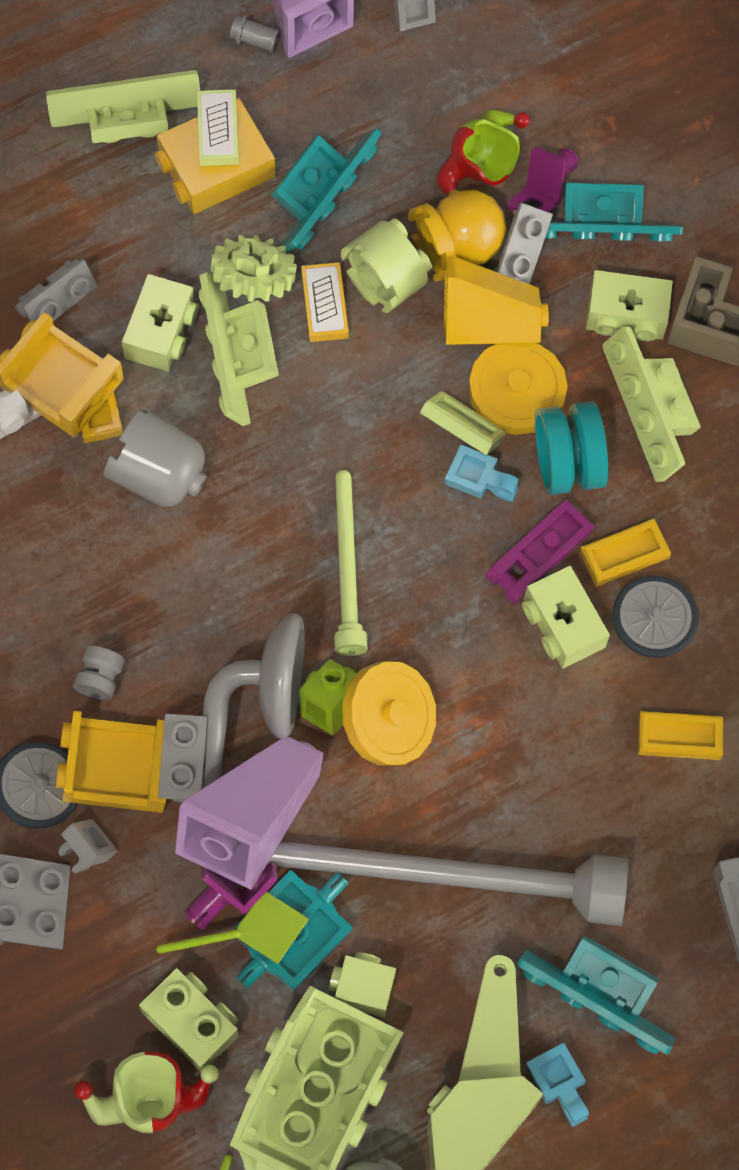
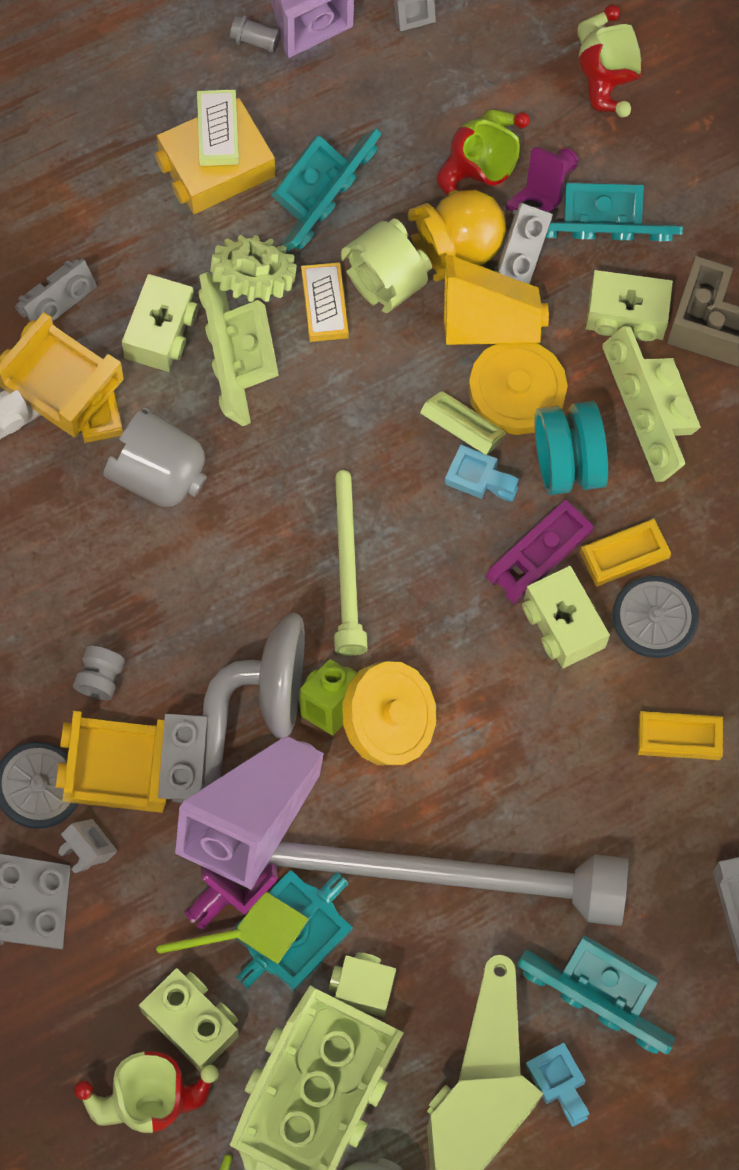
yellowish green bracket [46,70,200,143] -> none
none -> piece [577,4,642,117]

